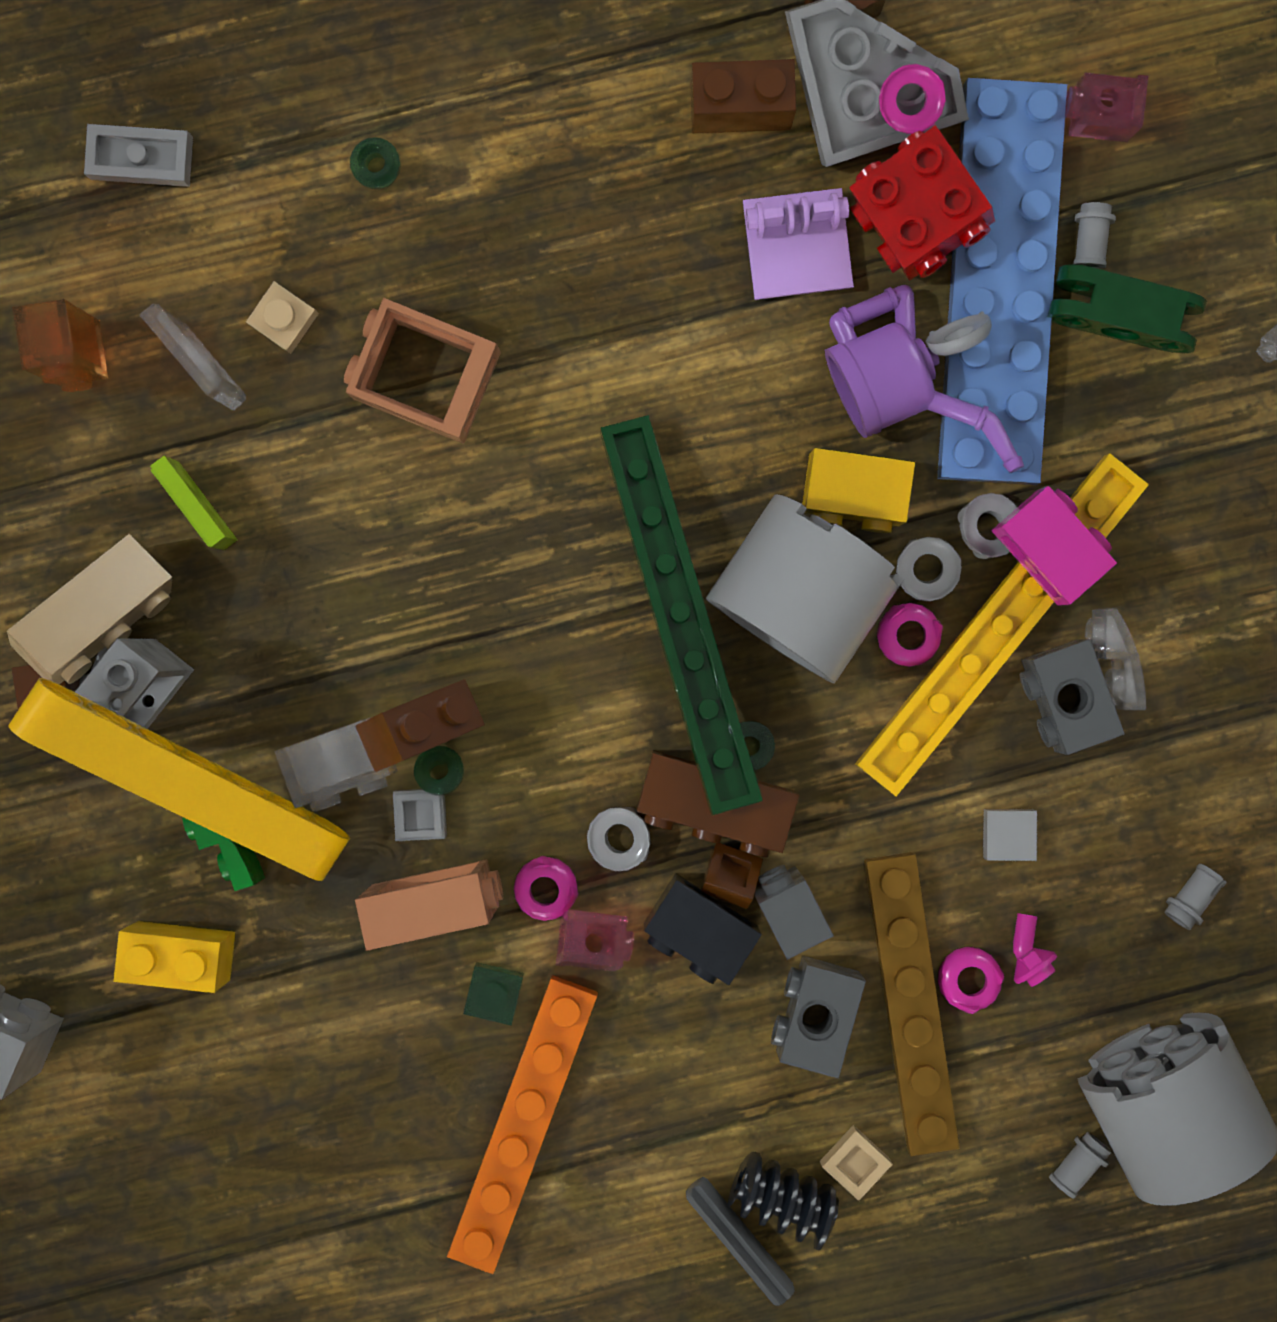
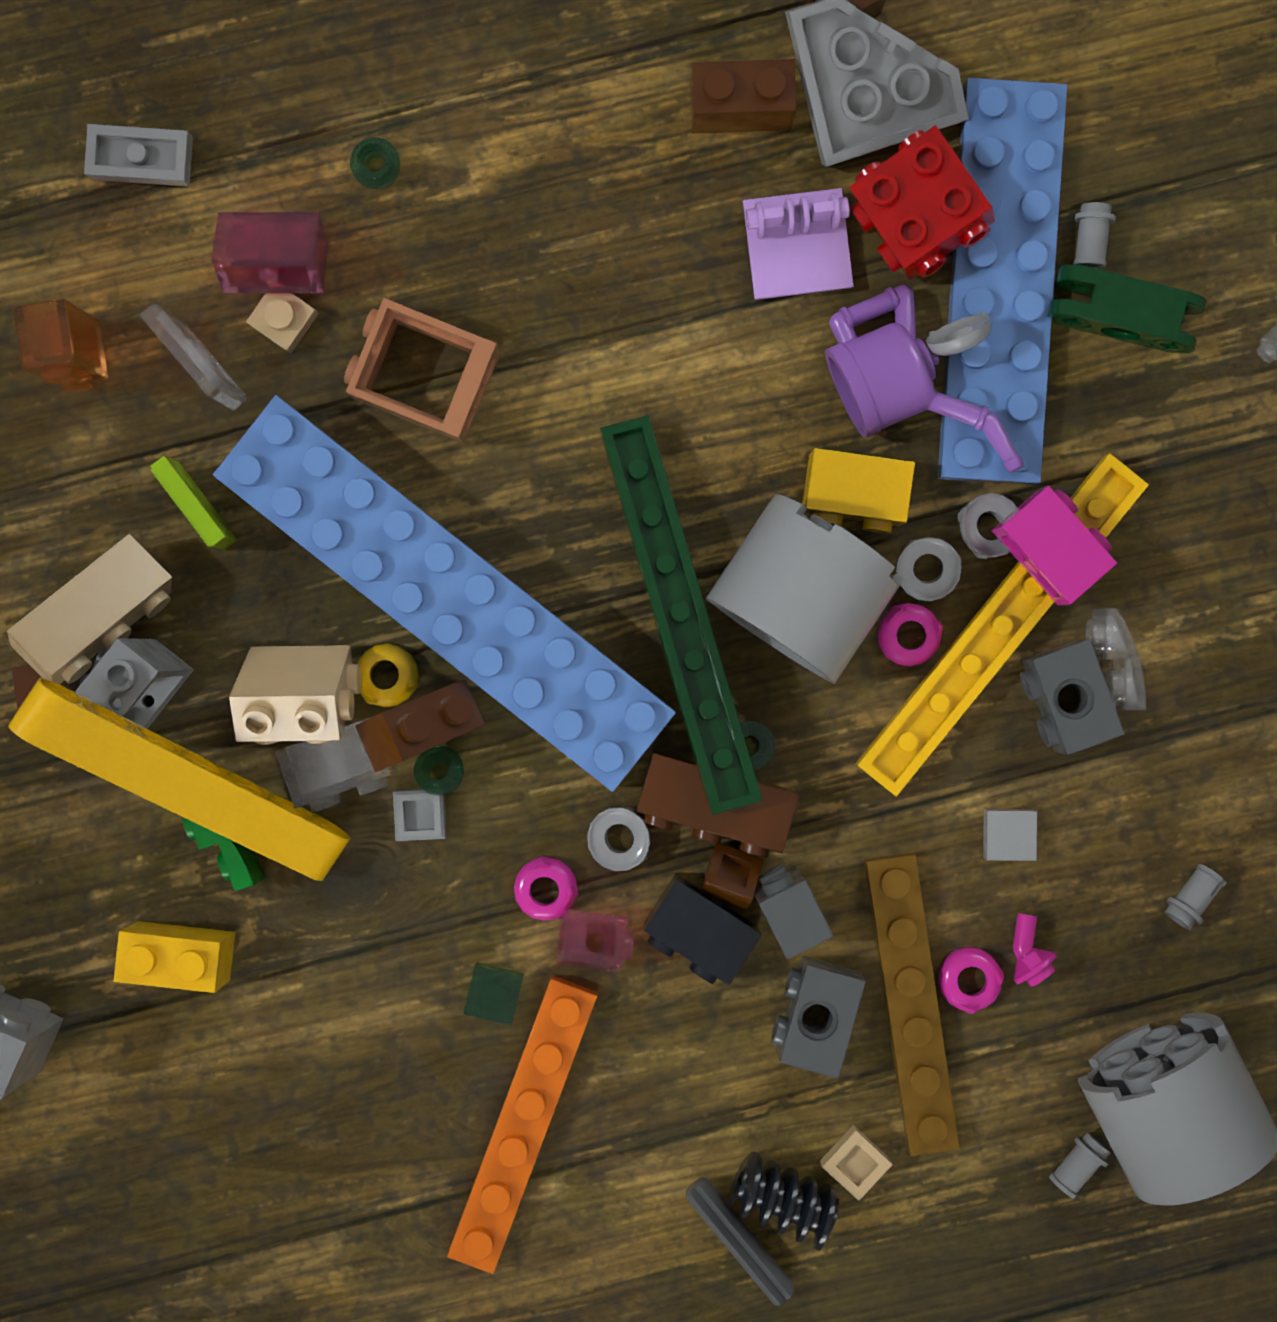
nougat window [355,859,504,951] -> none
dark pink piece [879,64,946,134] -> none
clear pink brick [1065,72,1149,142] -> none
none -> clear pink brick [211,211,328,293]
none -> medium blue brick [213,395,676,792]
none -> tan brick [229,645,362,745]
none -> yellow piece [357,643,419,707]

